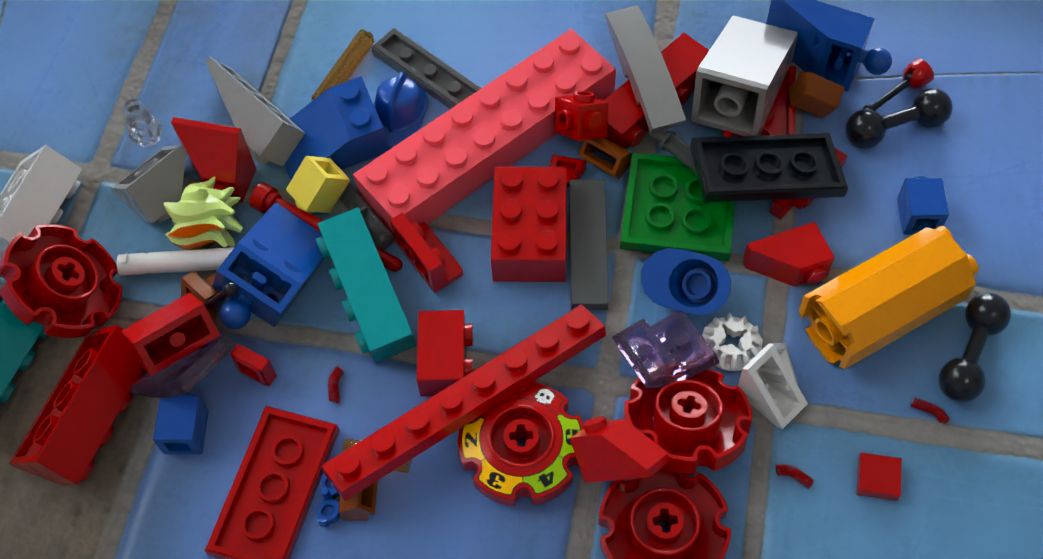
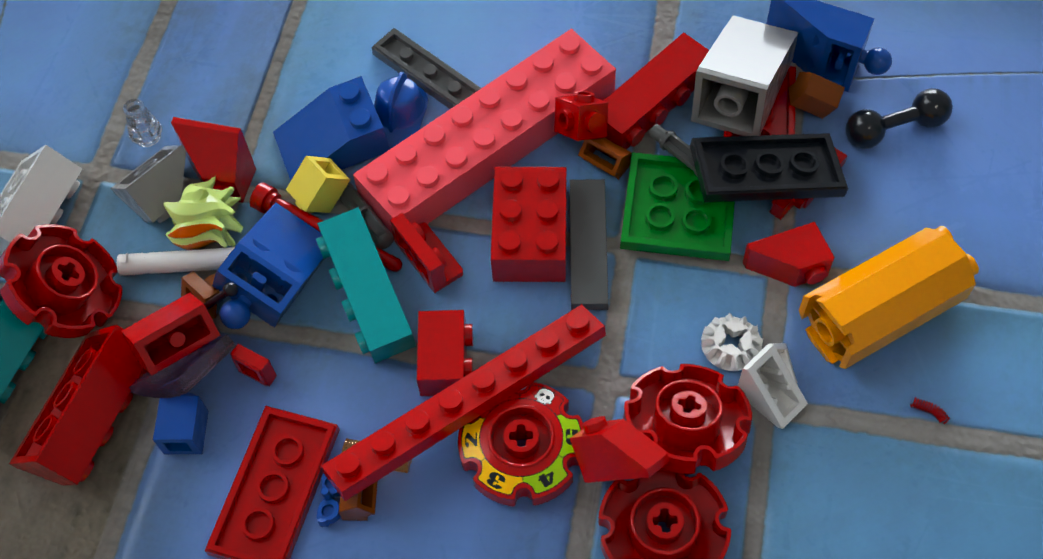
light grey slope [206,57,305,167] -> none
clear orange axle [311,29,374,100] -> none
red leg [327,366,344,404] -> none
red tile [549,154,587,187] -> none
light grey slope [605,5,686,133] -> none
clear purple slope [612,310,720,388] -> none
blue piece [641,248,731,315] -> none
red leg [776,464,814,489] -> none
red tile [856,452,902,501] -> none
red hinge [862,59,934,111] -> none
blue brick [897,176,949,234] -> none
black piece [939,293,1011,402] -> none

